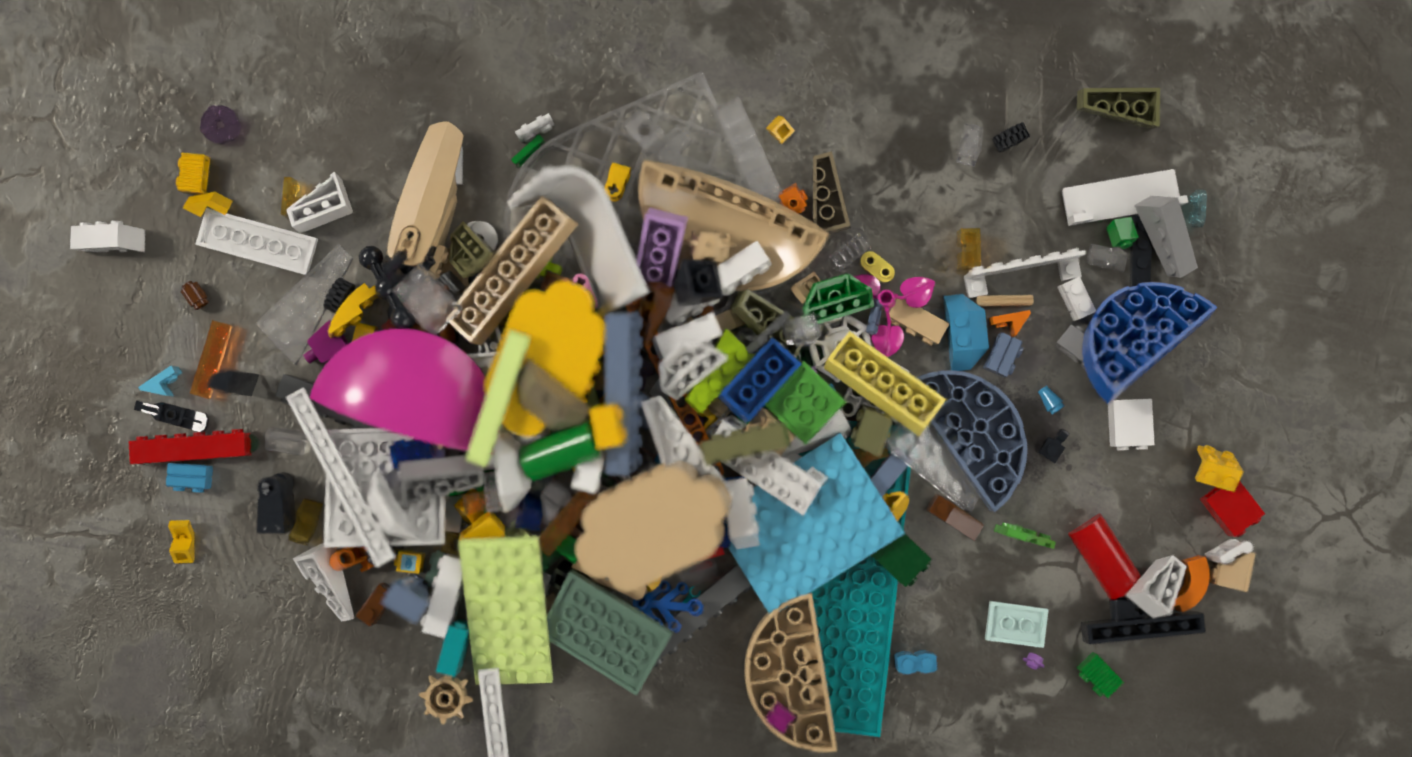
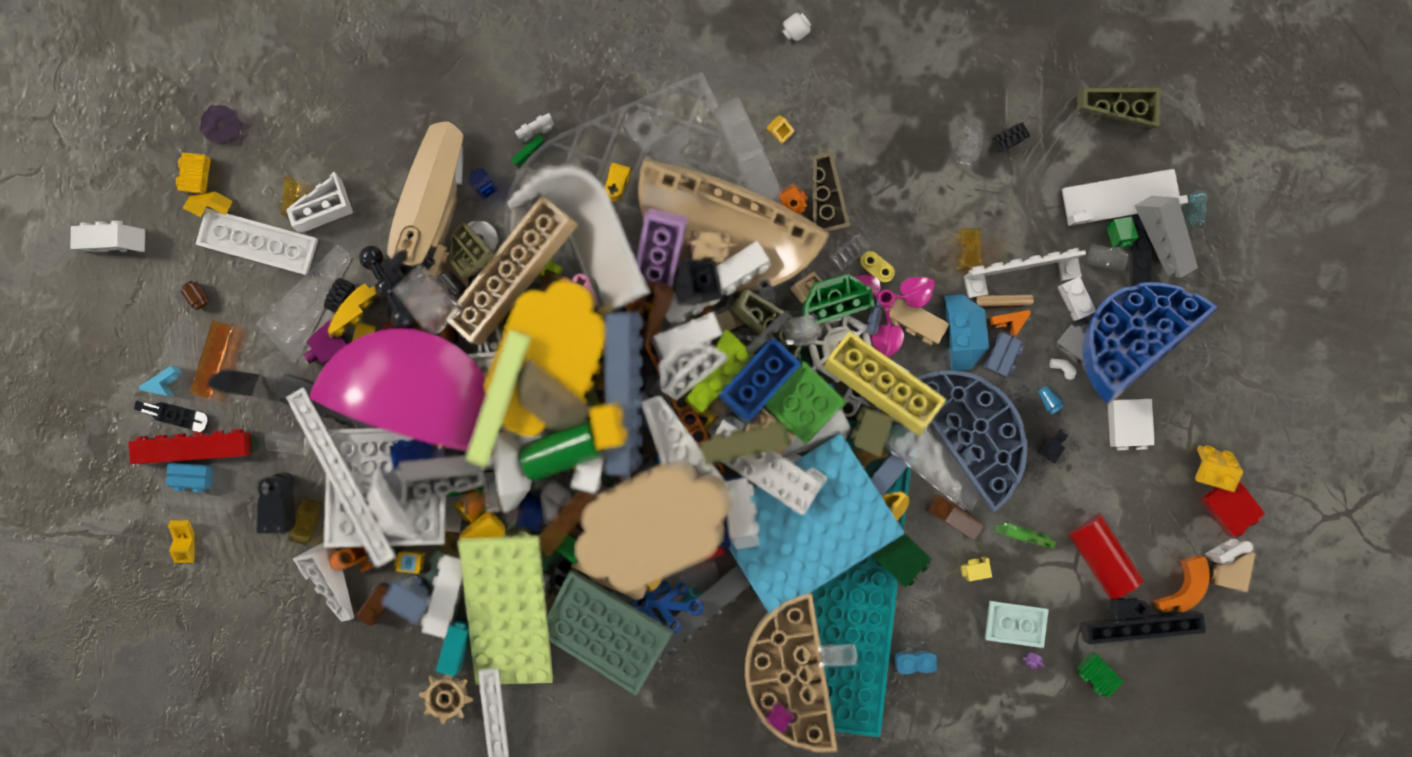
white wedge [1126,555,1187,618] -> none
none -> clear blue slope [467,168,499,200]
none -> dark grey pin [758,279,778,307]
none -> white head [783,13,811,41]
none -> clear slope [819,644,857,667]
none -> light yellow brick [961,557,992,581]
none -> white arm [1050,359,1077,380]

